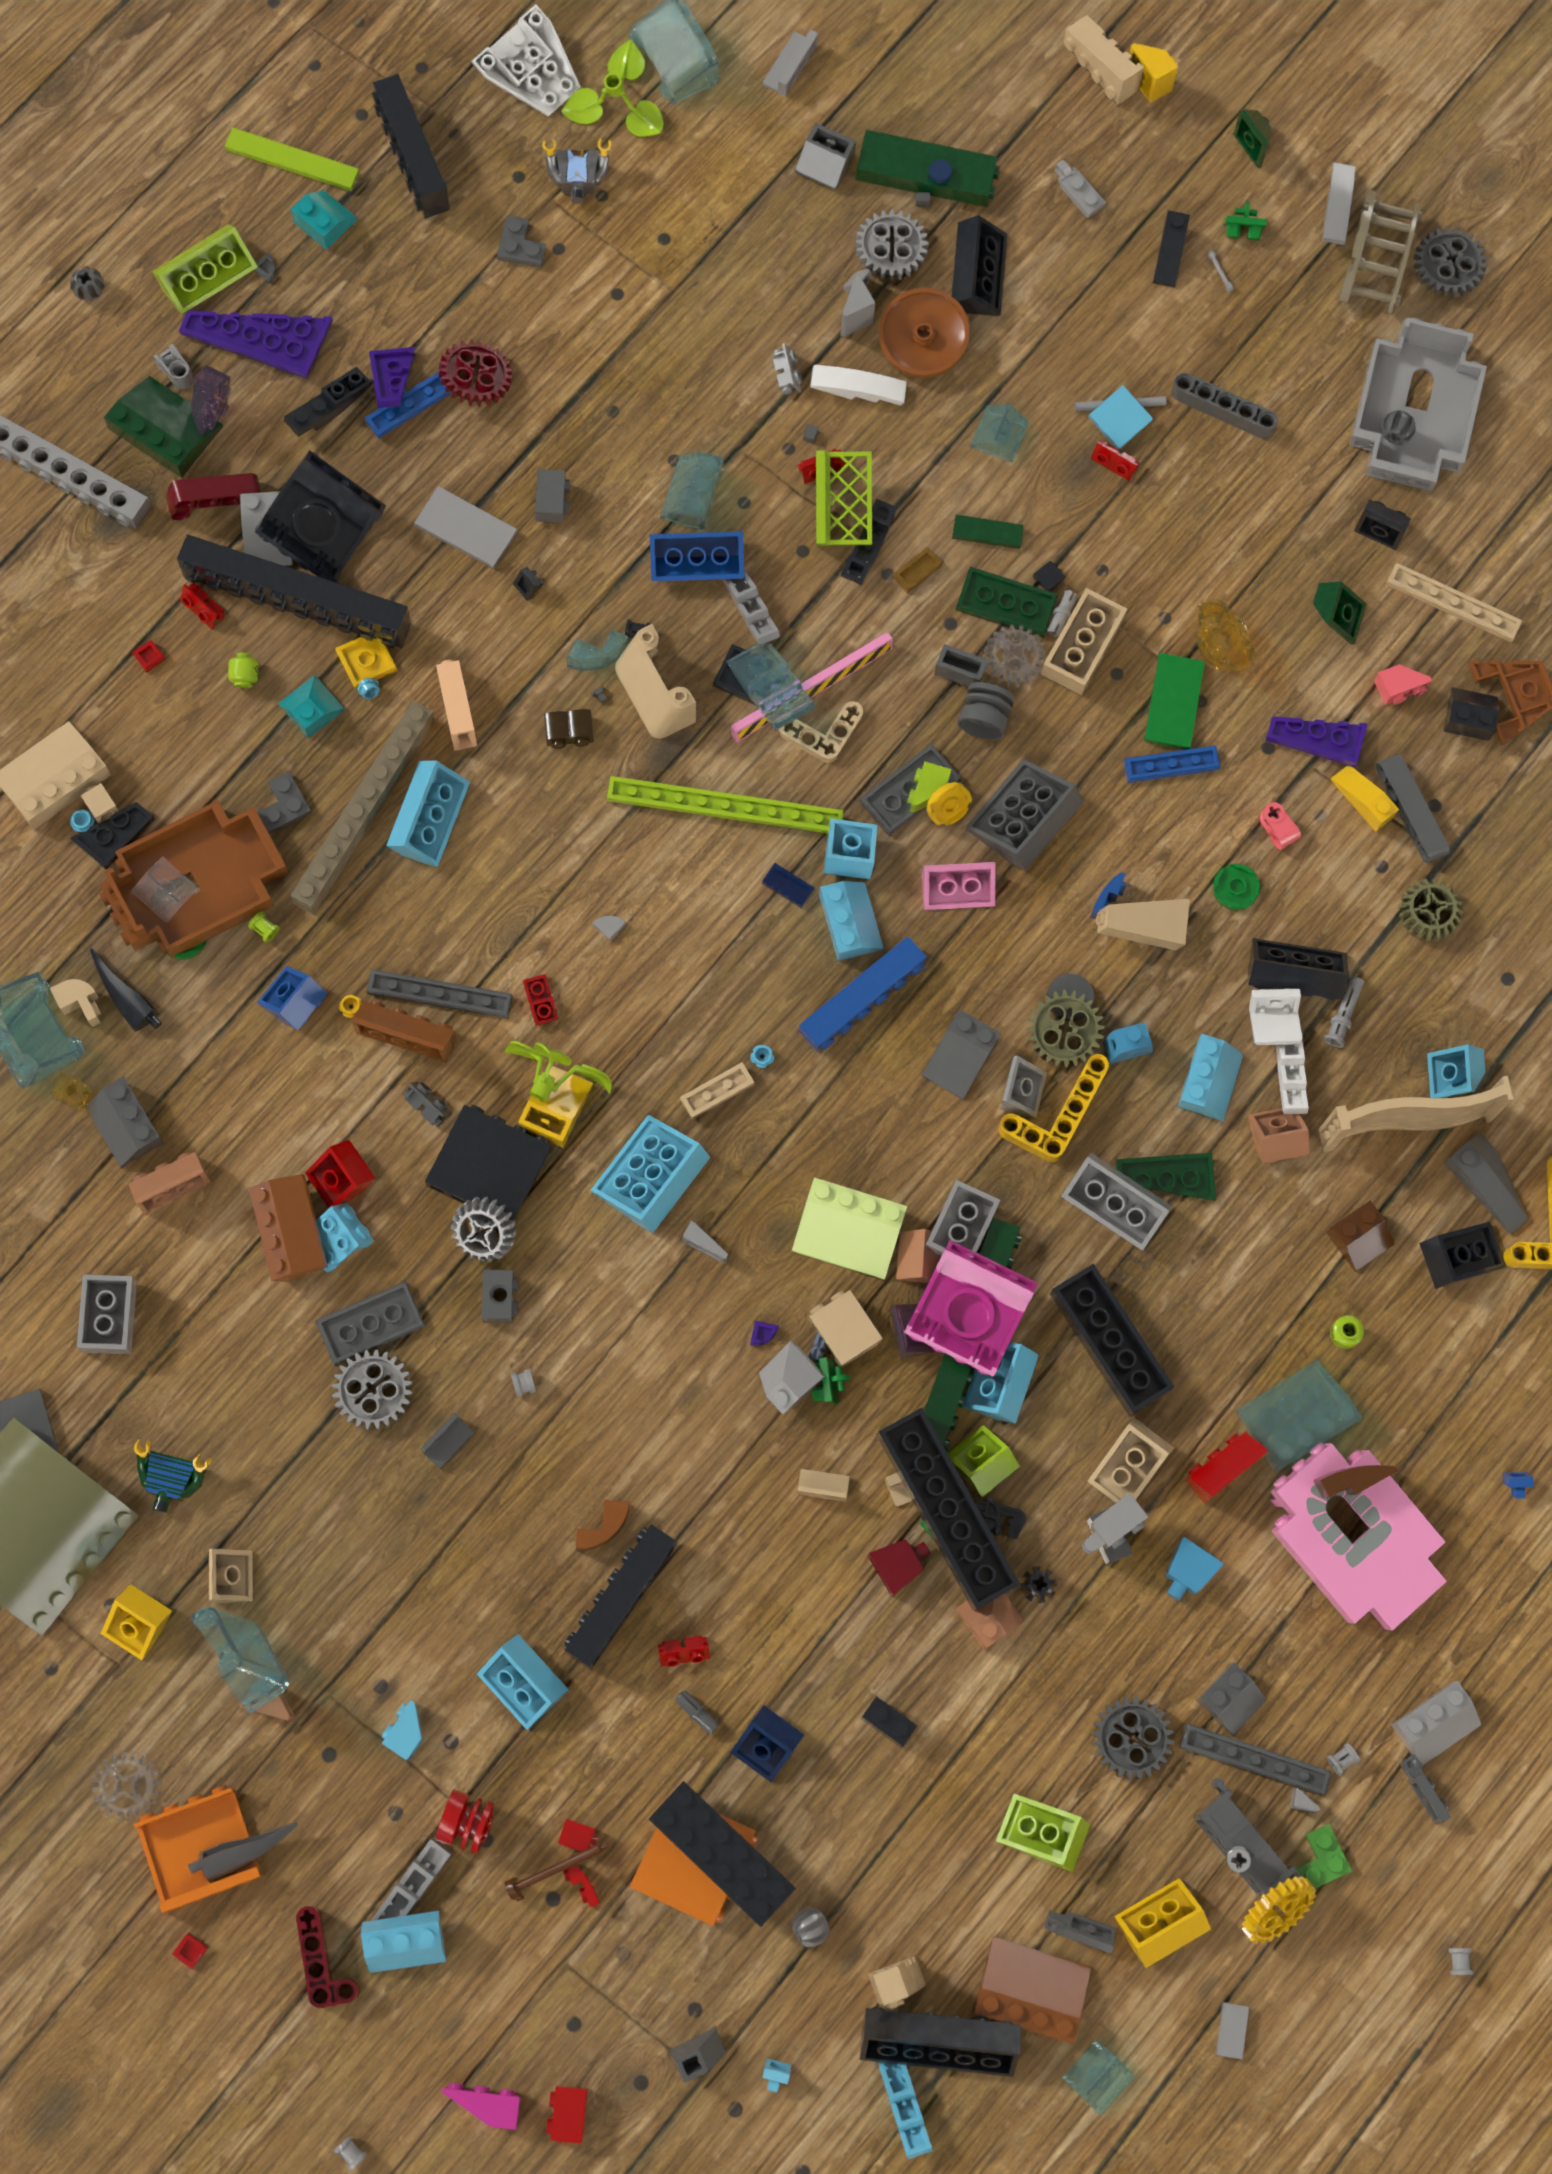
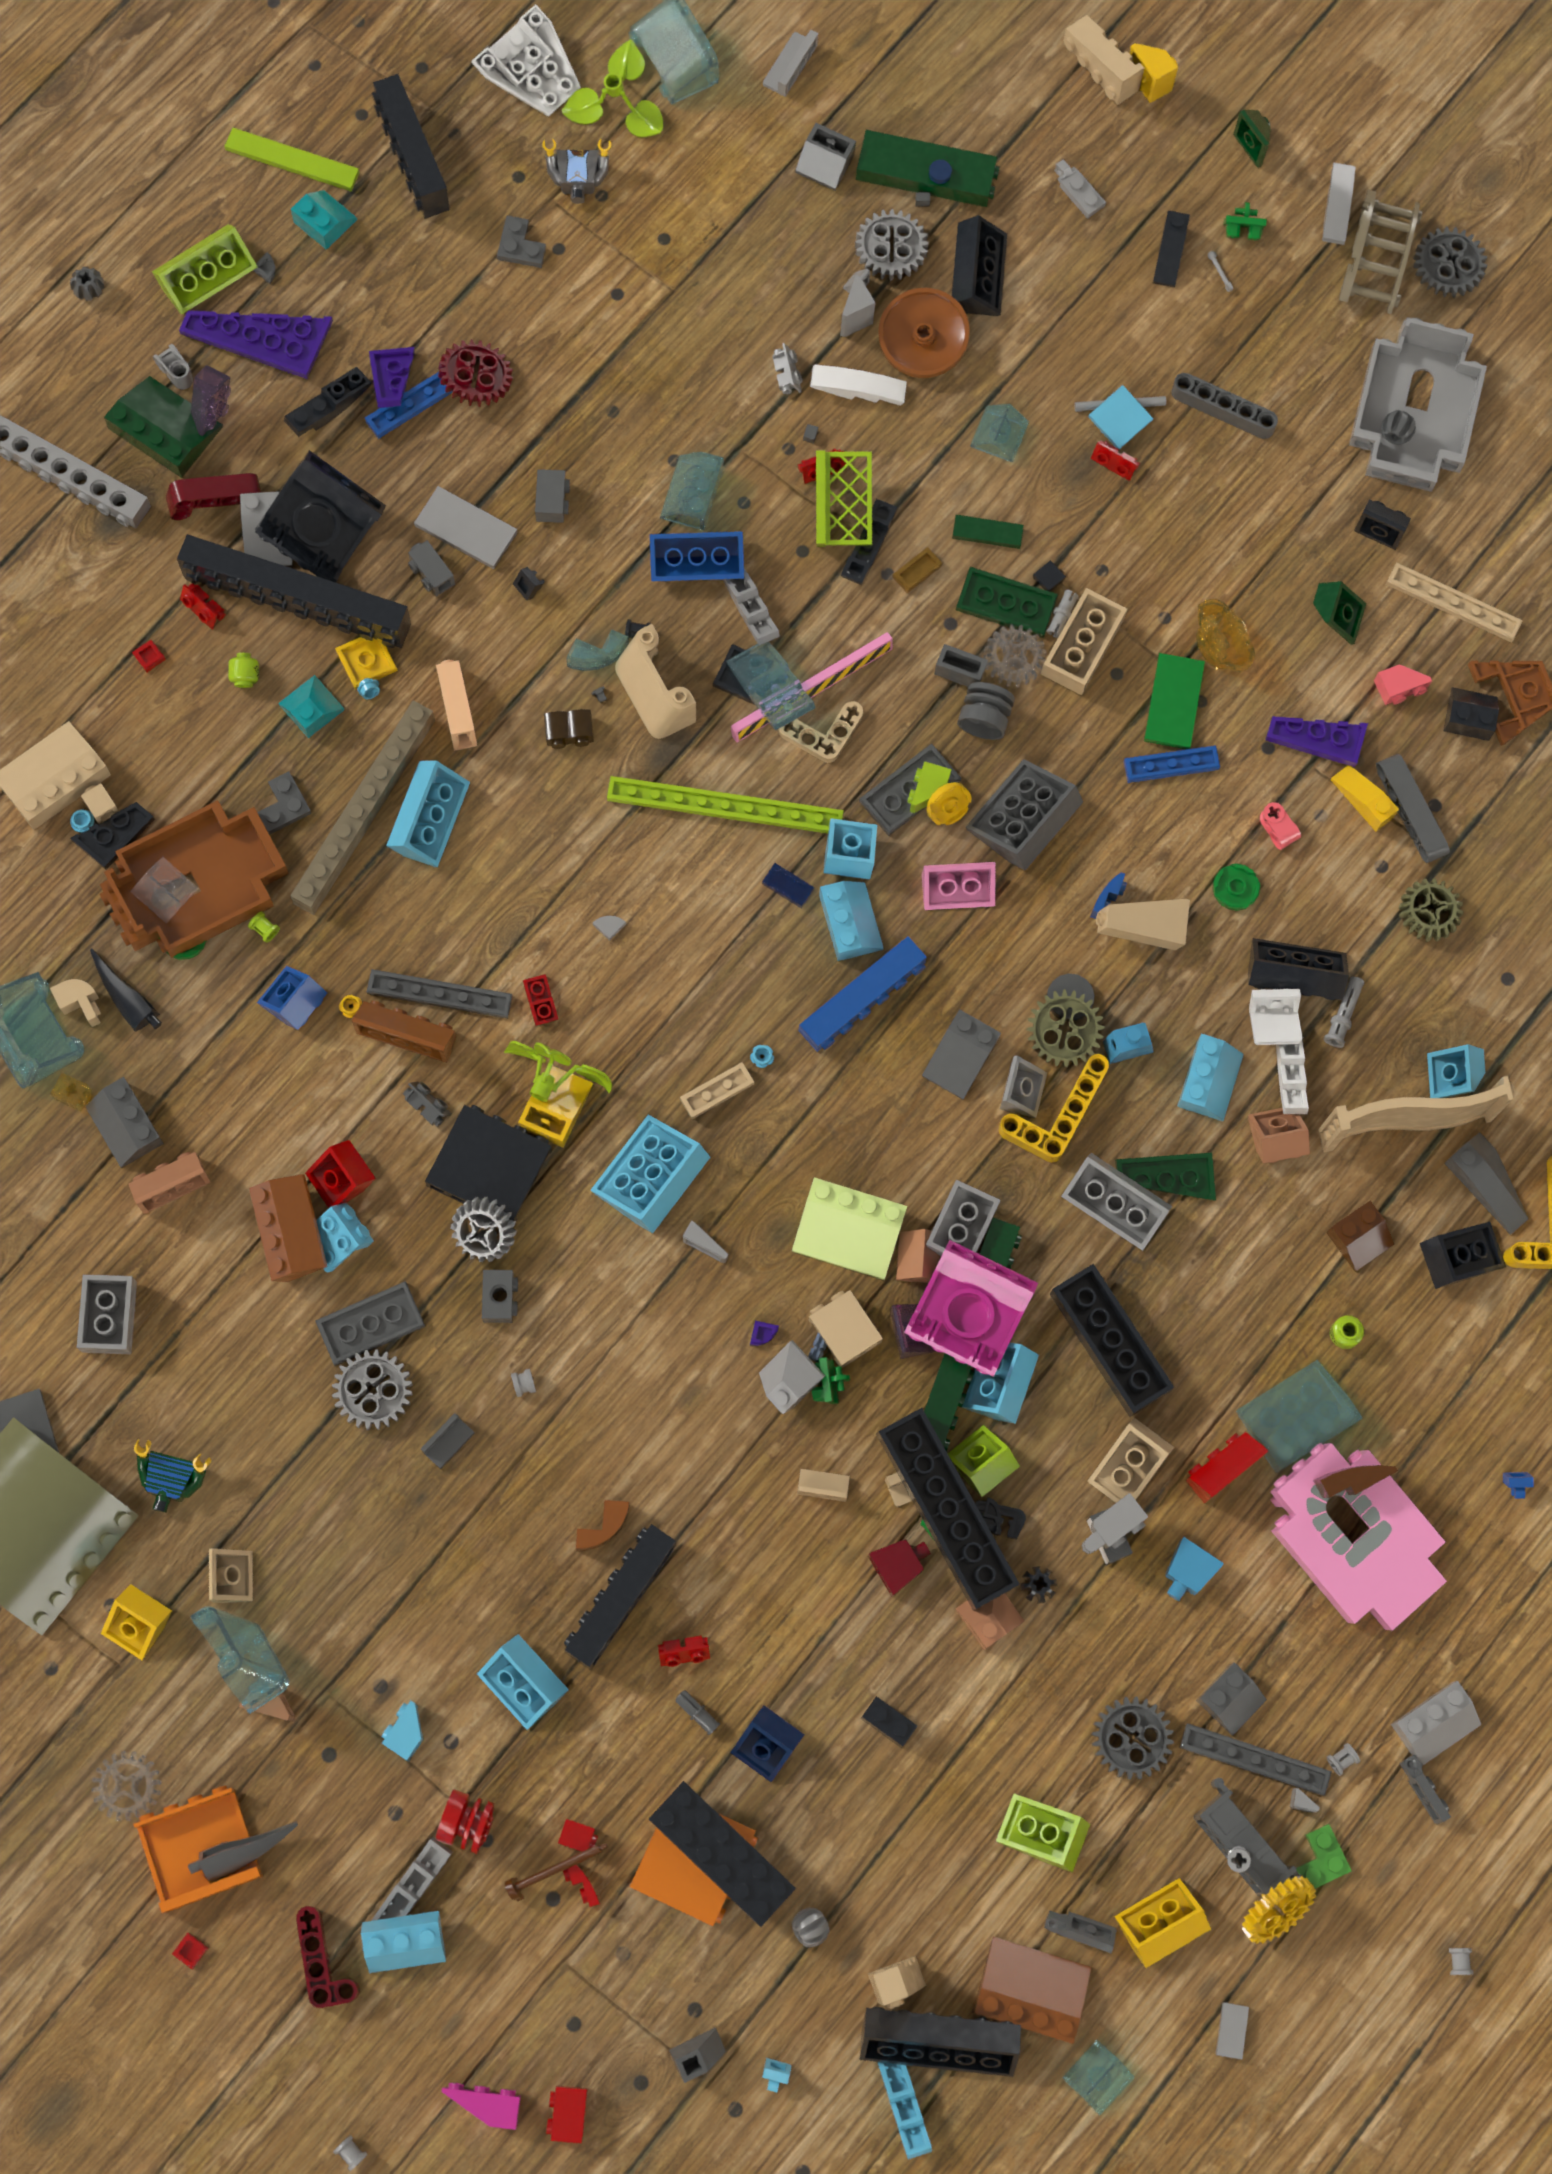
none -> dark grey brick [408,540,455,597]

